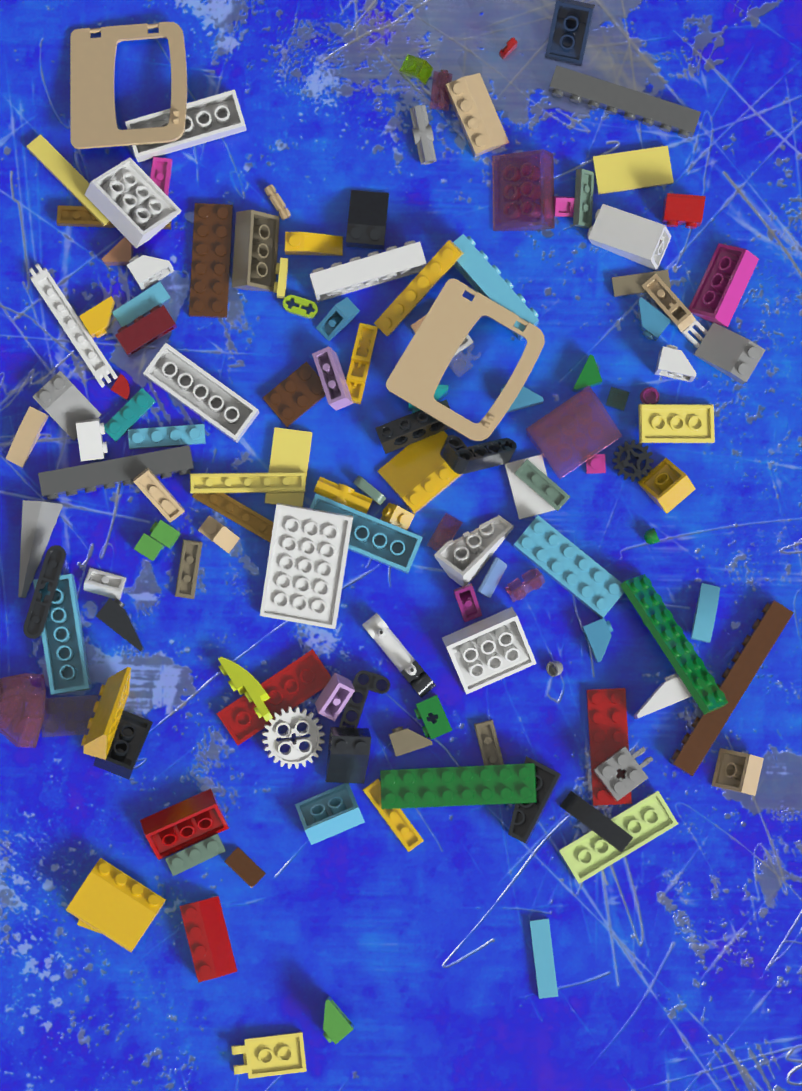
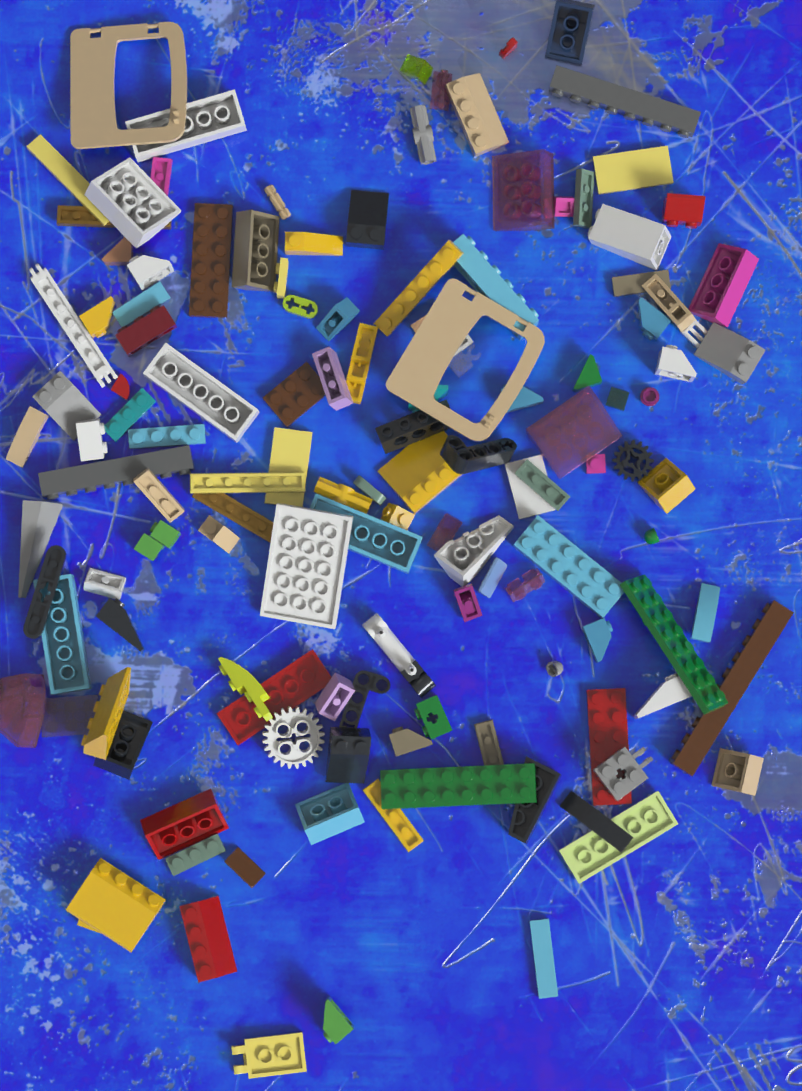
dark tan tile [175,539,203,599] -> none
white brick [310,240,427,302] -> none
white slope [442,607,537,695] -> none
light yellow tile [638,404,715,443] -> none

